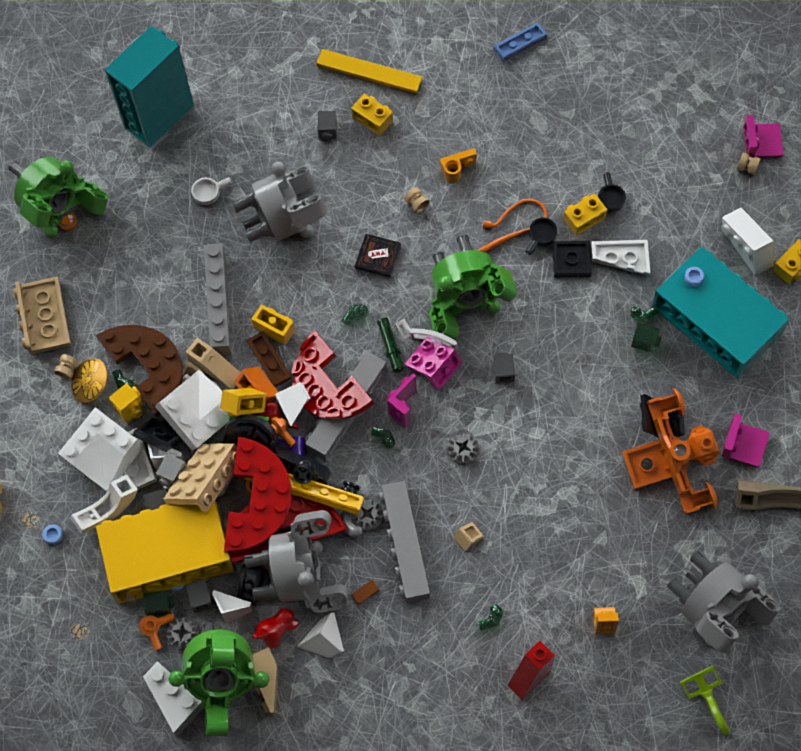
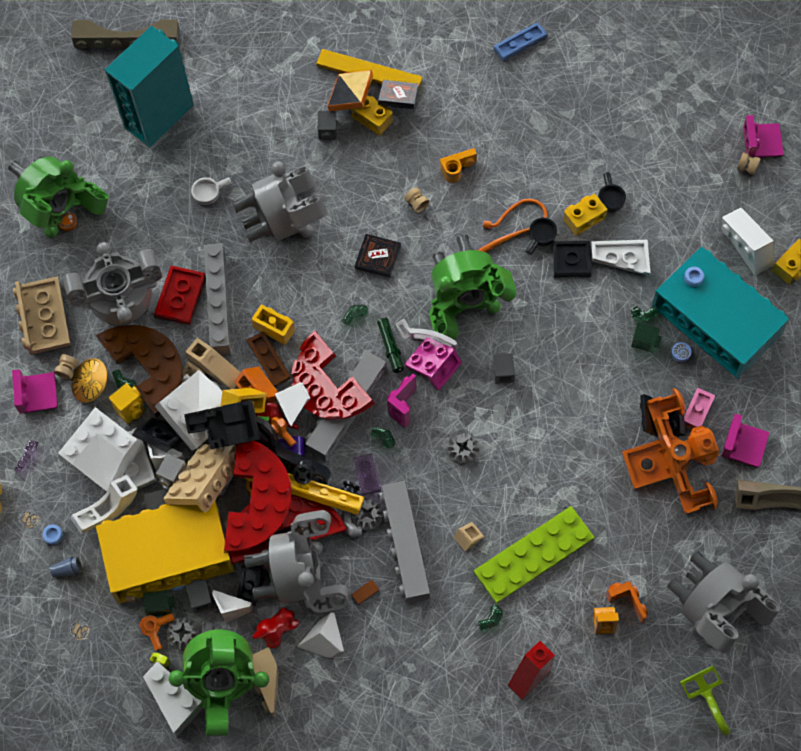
none -> dark pink bracket [12,369,58,414]
none -> clear purple piece [15,440,38,473]
none -> sand blue cone [50,557,82,578]
none -> light grey piece [62,242,162,325]
none -> dark tan arch [71,19,180,49]
none -> neon yellow tile [149,652,171,669]
none -> red tile [154,265,206,325]
none -> black plate [184,400,260,449]
none -> tile [327,70,373,111]
none -> clear purple plate [353,453,381,496]
none -> tile [378,80,419,109]
none -> lime plate [473,506,595,605]
none -> orange bracket [606,581,648,624]
none -> light blue tile [671,342,691,362]
none -> bright pink plate [684,388,715,428]

